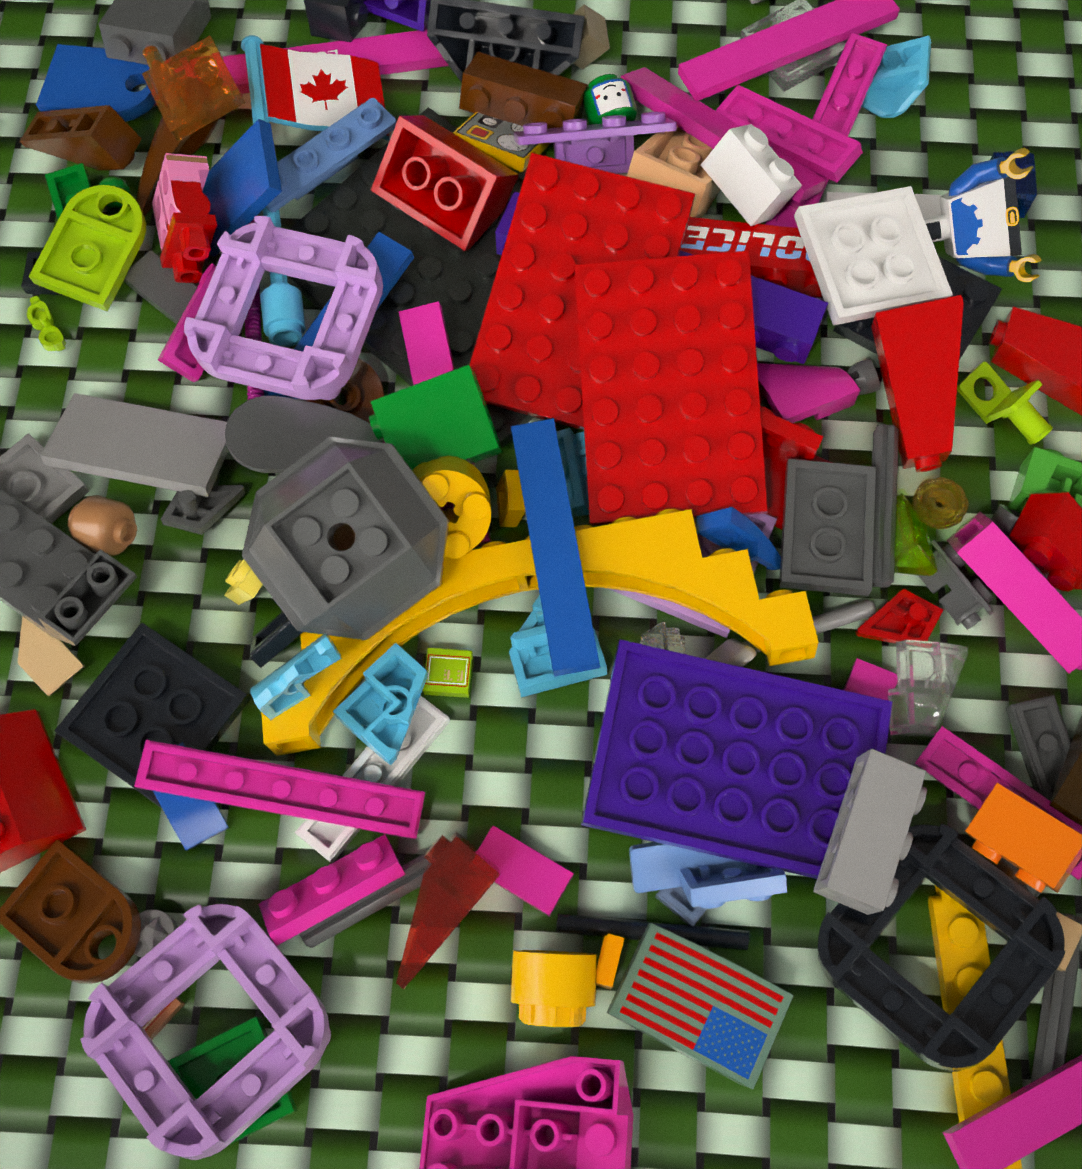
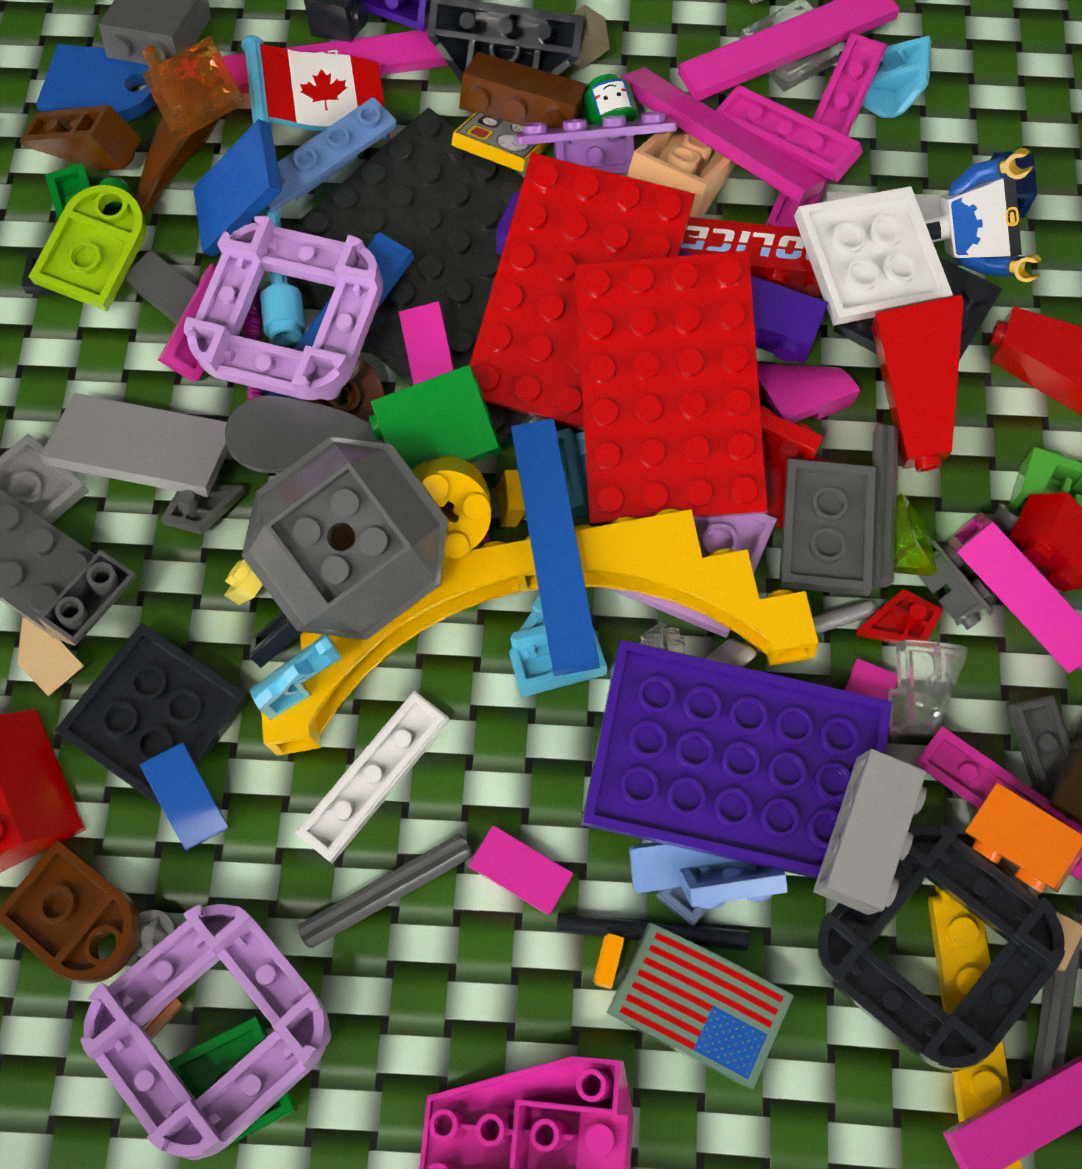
lime piece [27,295,66,352] -> none
medium nougat head [68,495,137,556] -> none
dark pink tile [134,740,425,839] -> none
red hips [152,153,217,283] -> none
dark pink plate [259,834,405,946] -> none
medium azure slope [333,643,428,765] -> none
red slope [371,115,519,251] -> none
clear red slope [396,831,501,990] -> none
lime tile [423,648,473,698] -> none
yellow piece [511,950,597,1027] -> none
blue slope [696,507,781,570] -> none
white brick [701,124,802,226] -> none
dark grey hinge [847,359,880,395] -> none
clear yellow plate [912,477,969,530] -> none
lime bracket [957,362,1053,445] -> none

